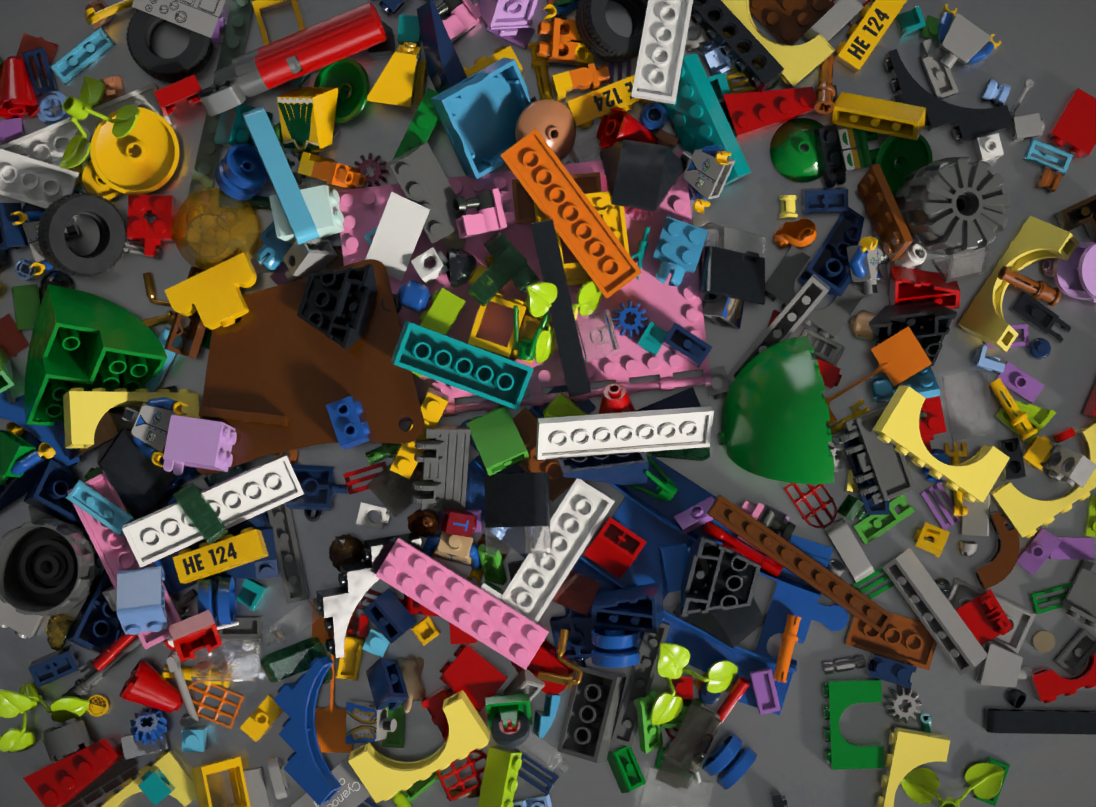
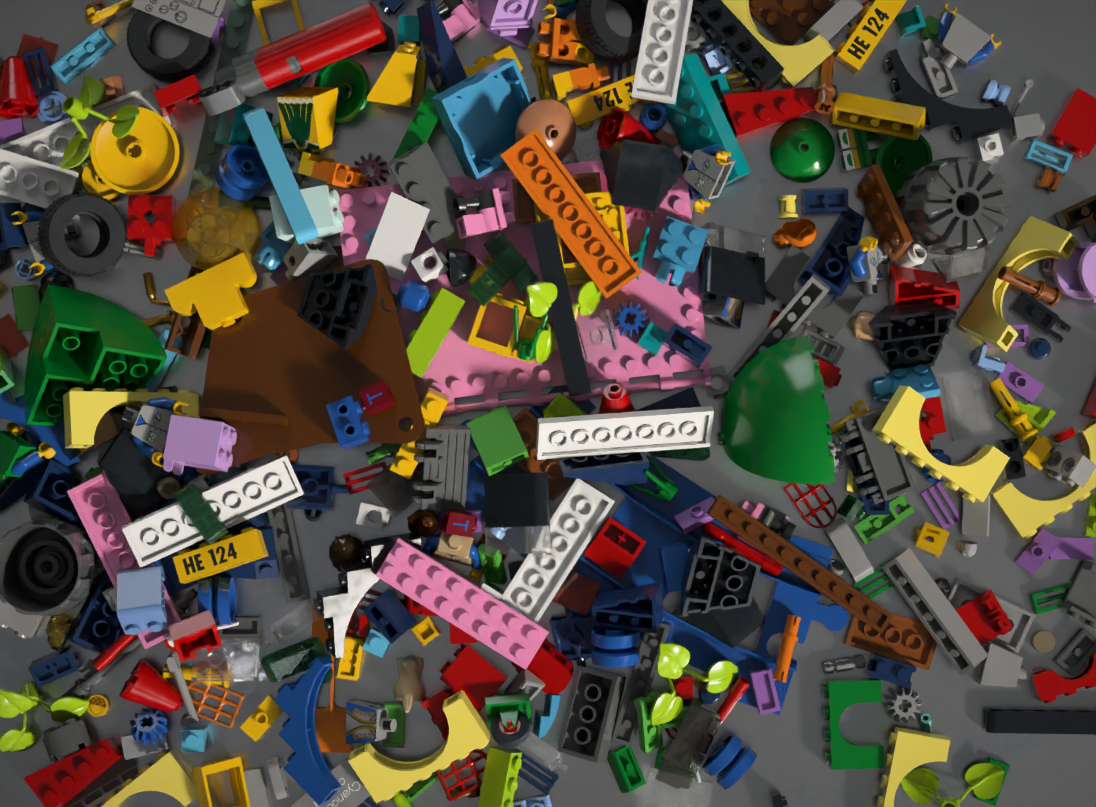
medium azure tile [66,480,134,536] -> none
teal brick [138,768,175,806] -> none
teal panel [237,579,268,611] -> none
dark blue brick [366,658,409,711] -> none
teal brick [390,321,533,410] -> none
pearl gold piece [538,629,583,690] -> none
black hinge [814,124,846,188] -> none
orange hinge [825,326,932,425] -> none
yellow hinge [944,442,968,516] -> none
reddish brown arch [972,511,1020,589] -> none
black hinge [1007,689,1026,708] -> none
none -> dark tan tile [157,477,180,499]
none -> dark red brick [359,381,396,416]

